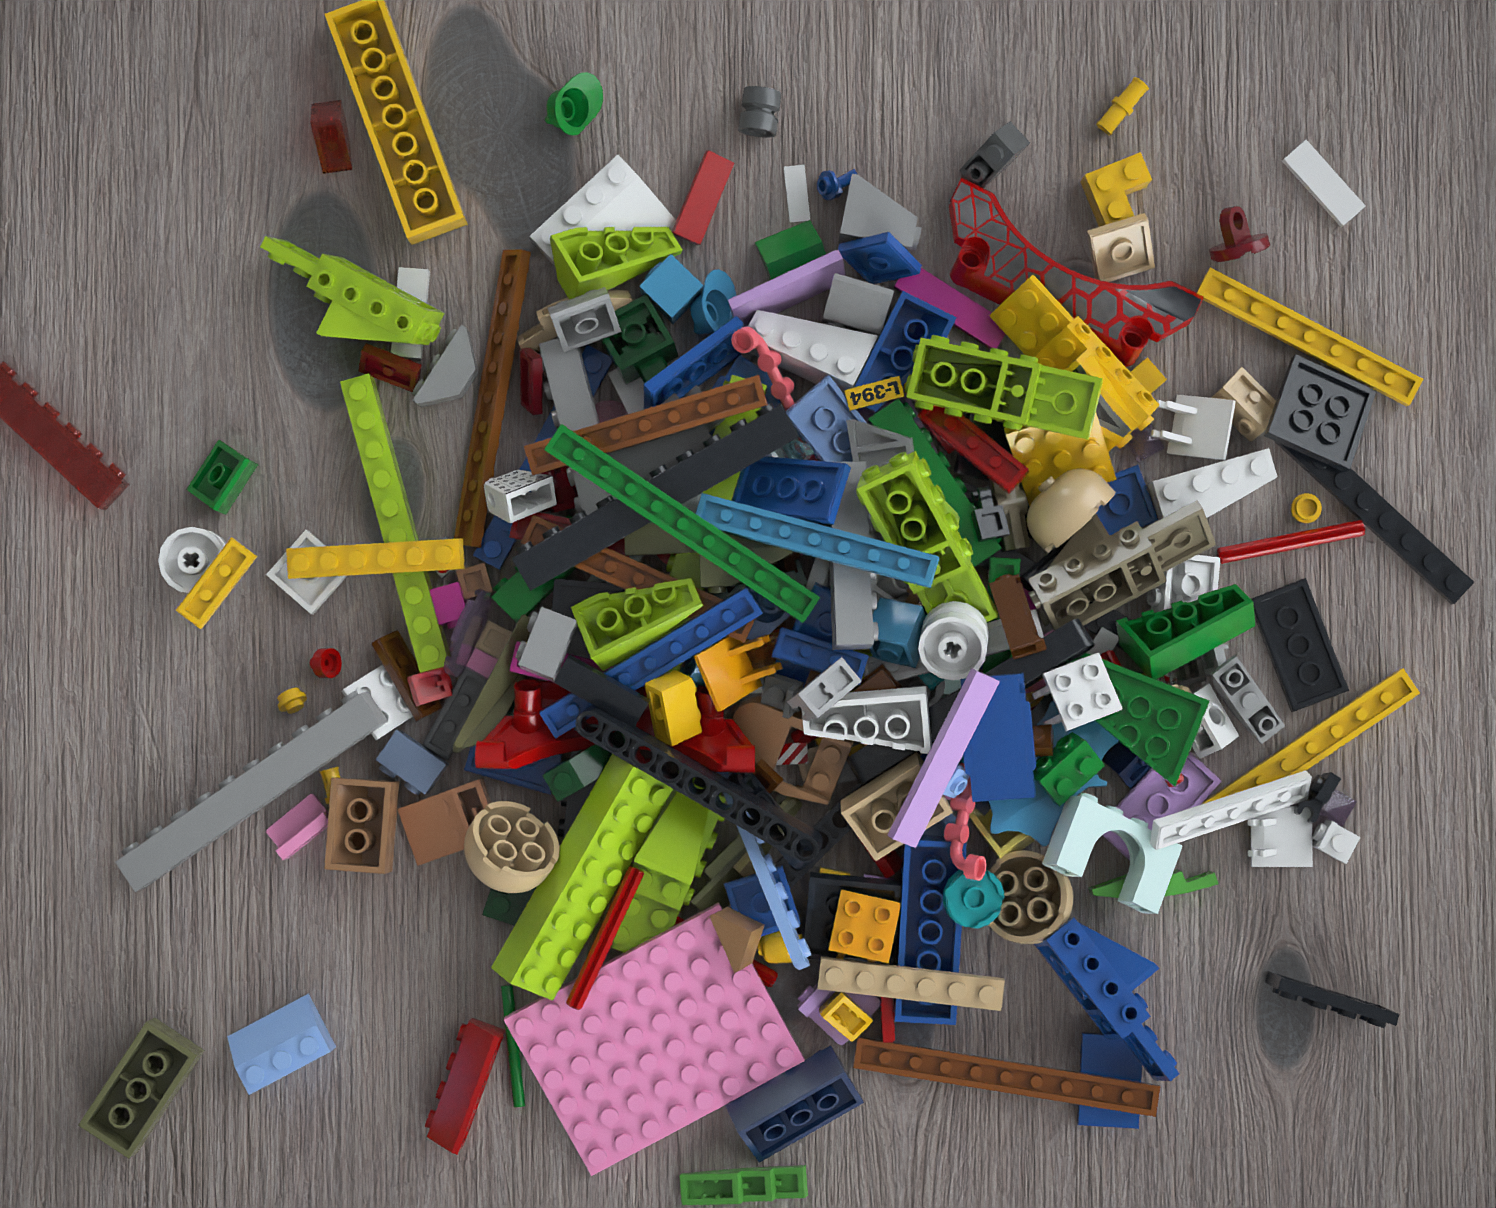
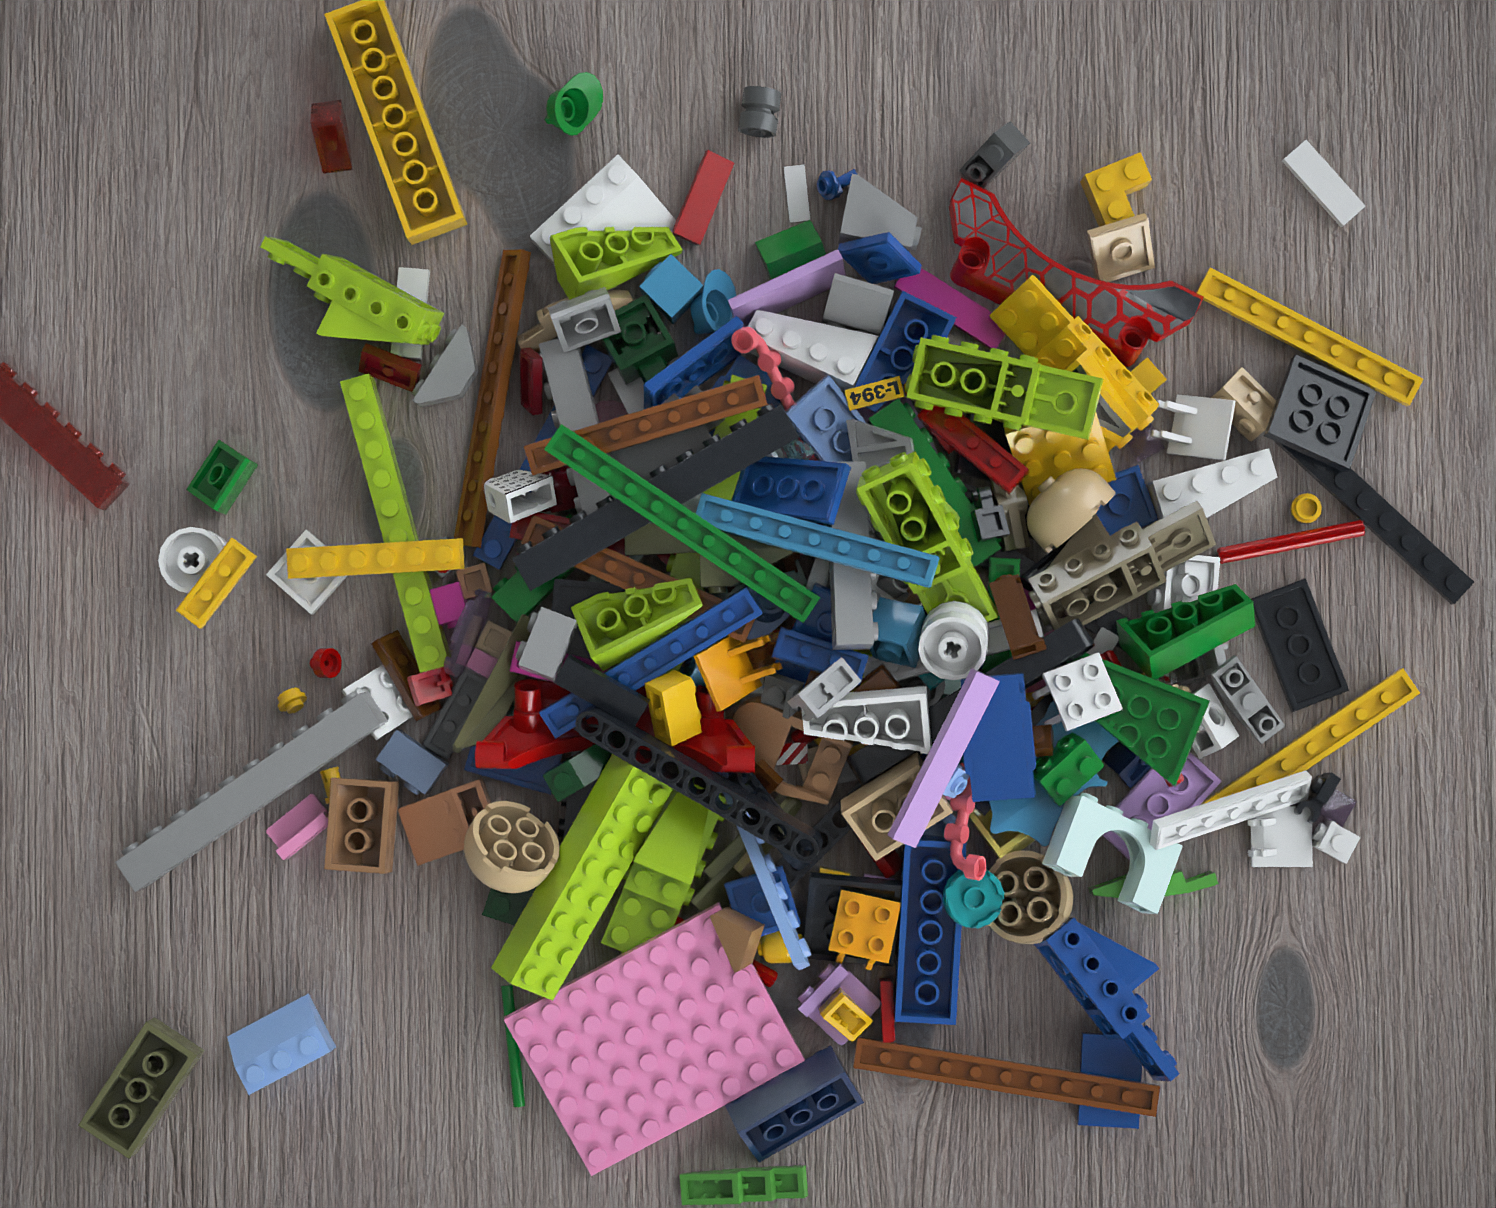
red slope [425,1018,505,1155] -> none
red axle [566,866,644,1010] -> none
tan plate [817,957,1005,1011] -> none
yellow pin [1096,77,1149,136] -> none
dark red tile [1209,206,1270,262] -> none
black plate [1265,971,1400,1028] -> none

